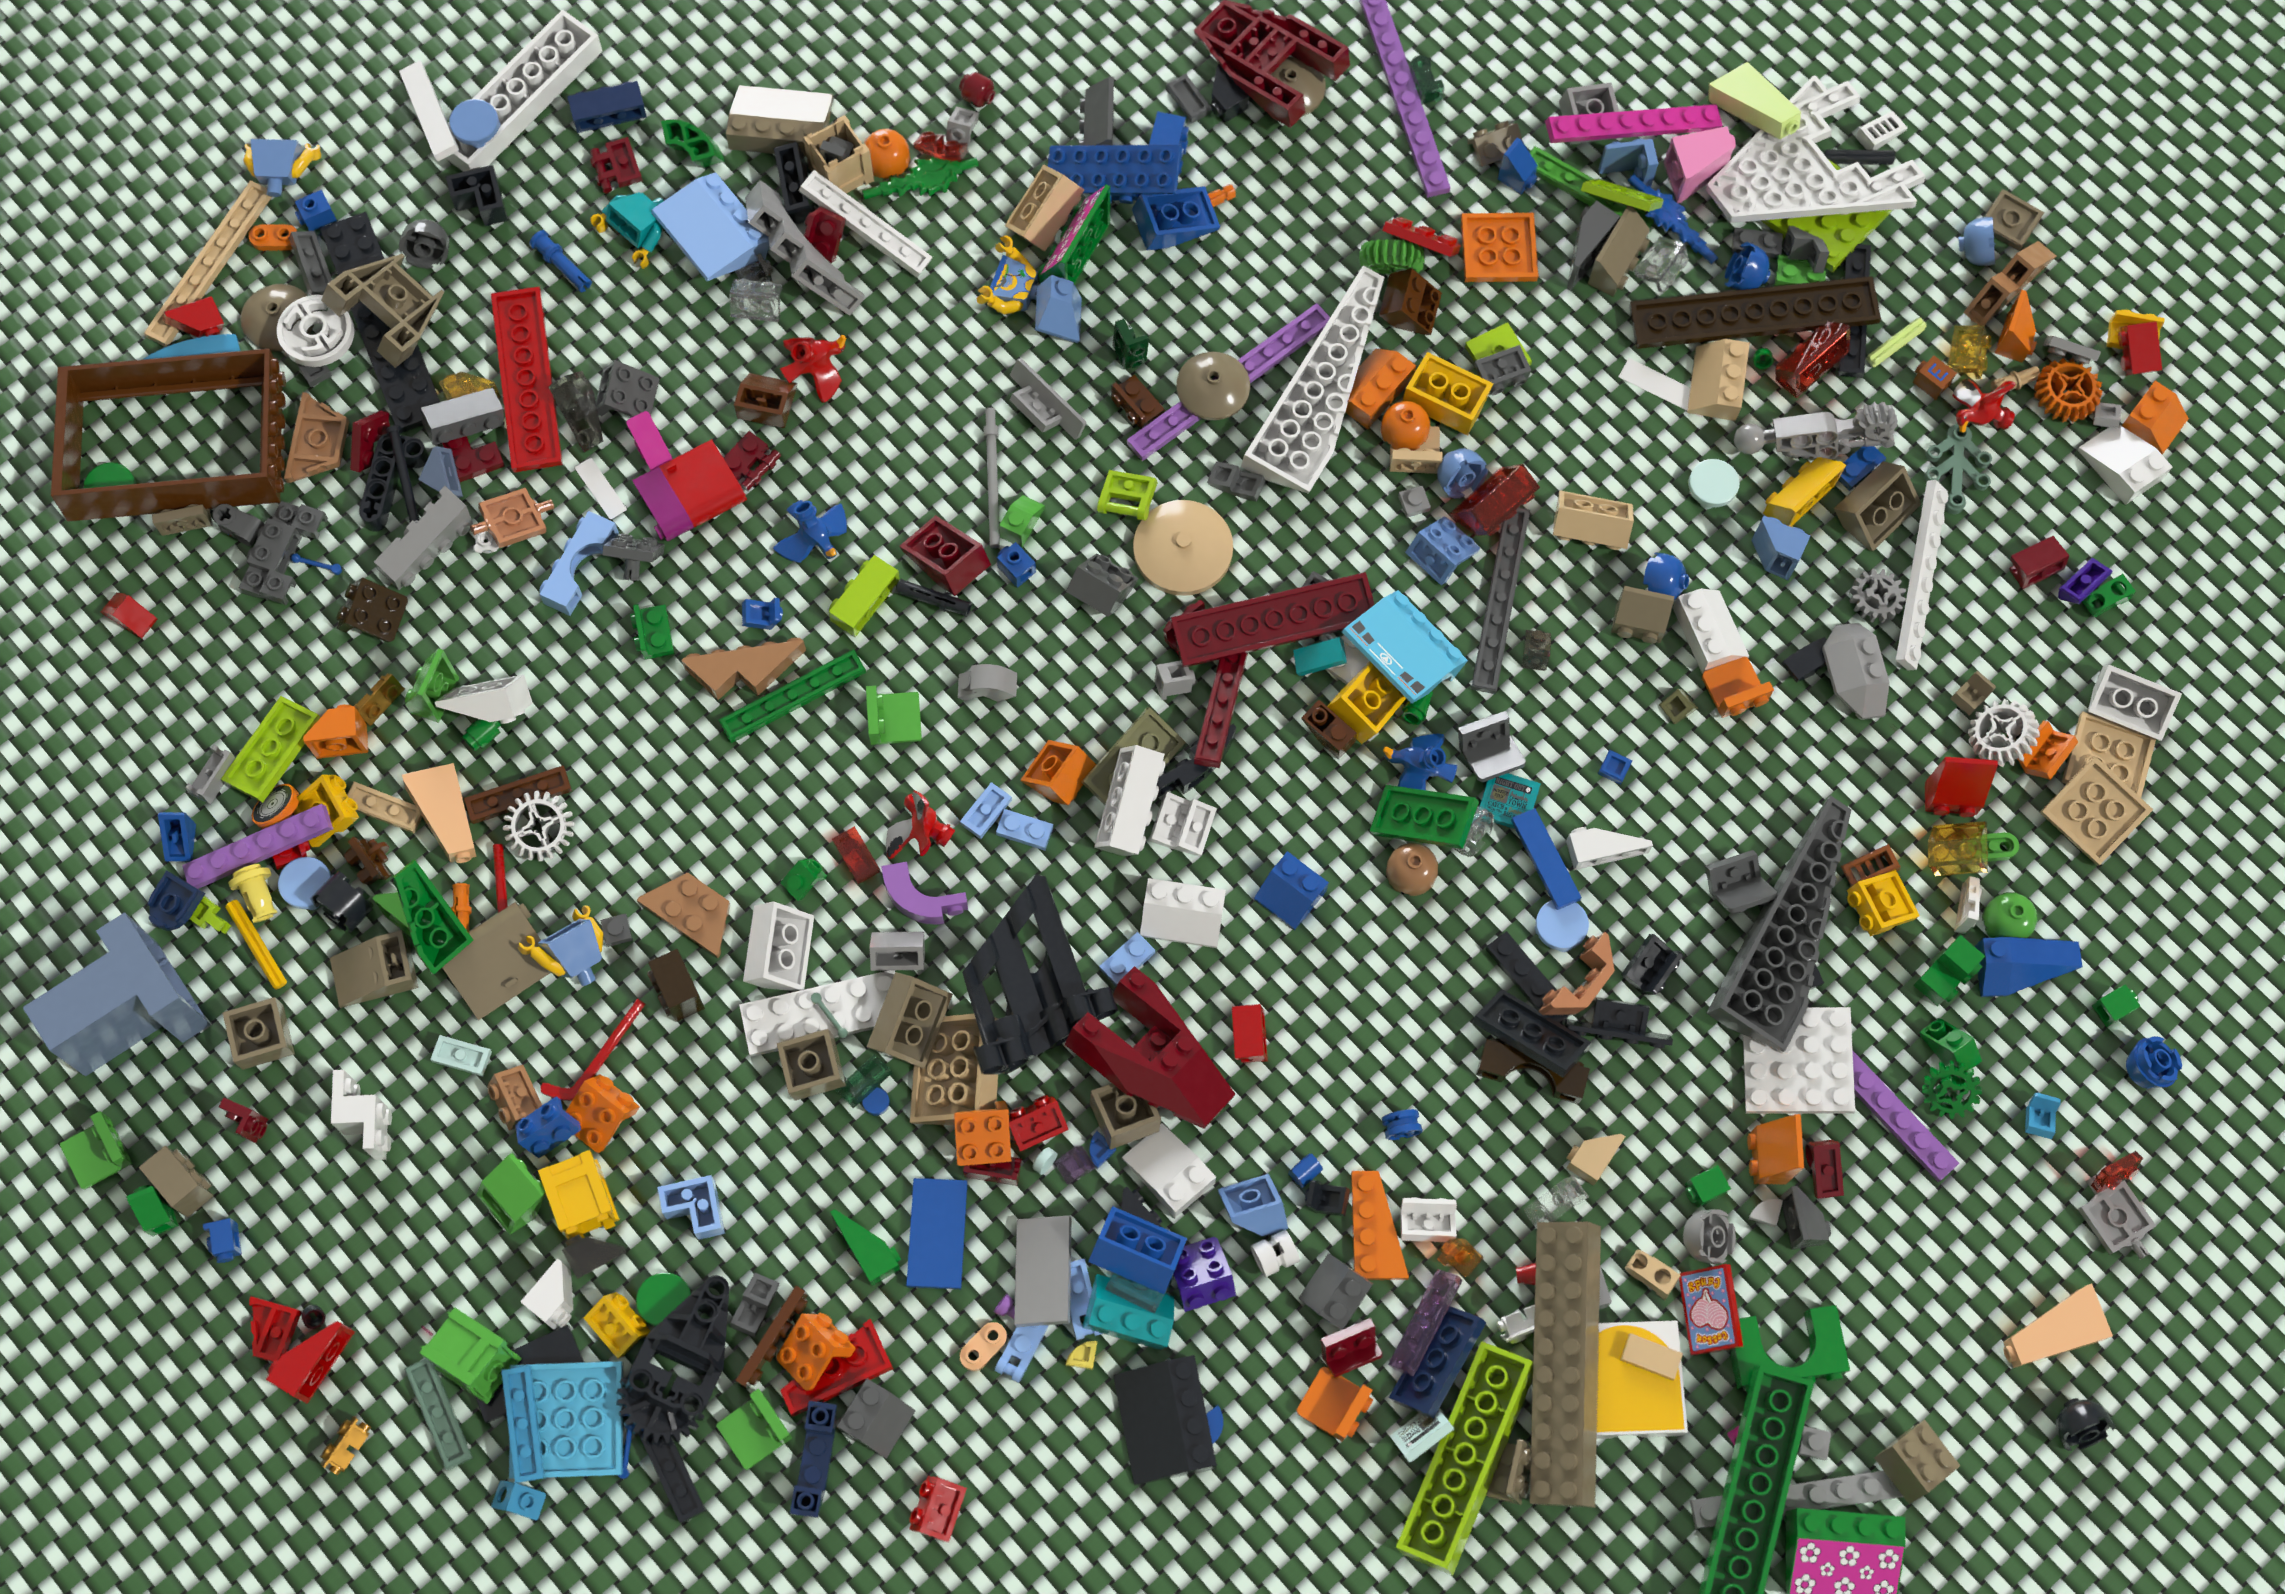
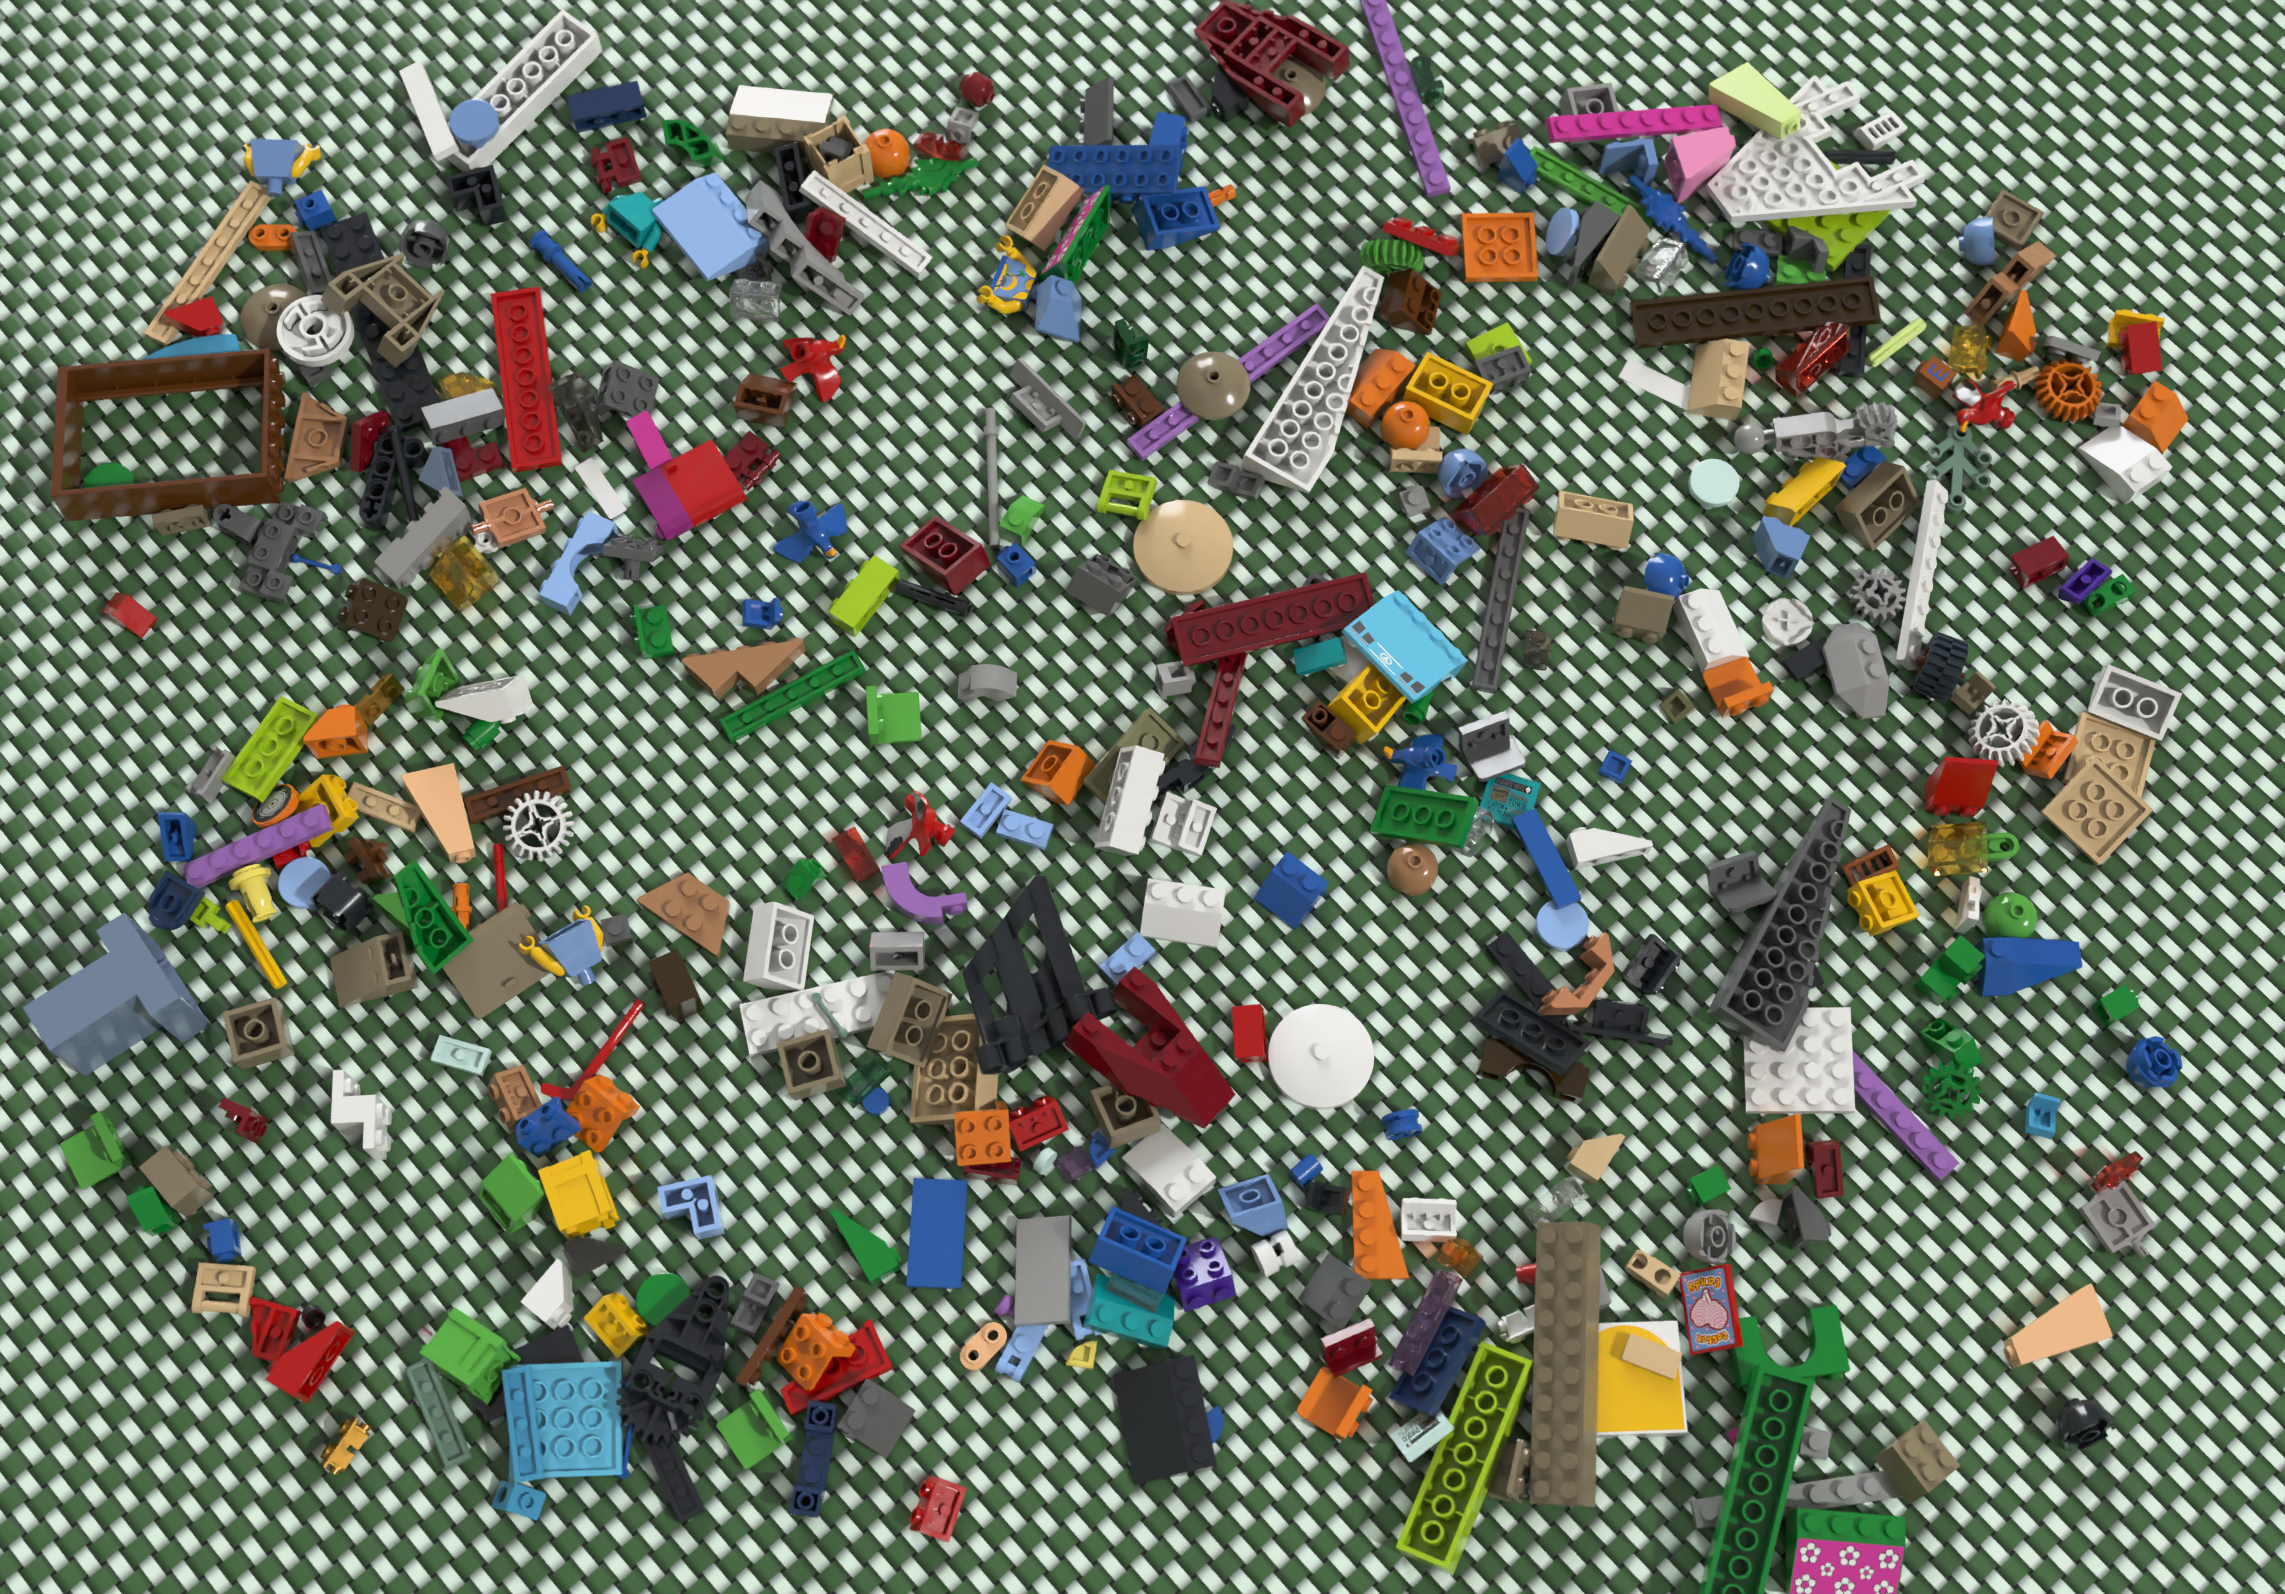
lime tile [1581,179,1664,212] -> none
none -> tan plate [192,1263,256,1317]
none -> clear yellow slope [429,535,501,613]
none -> white dish [1268,1004,1374,1110]
none -> light blue tile [1546,207,1580,256]
none -> white tile [1761,598,1813,647]
none -> black wheel [1913,632,1968,702]

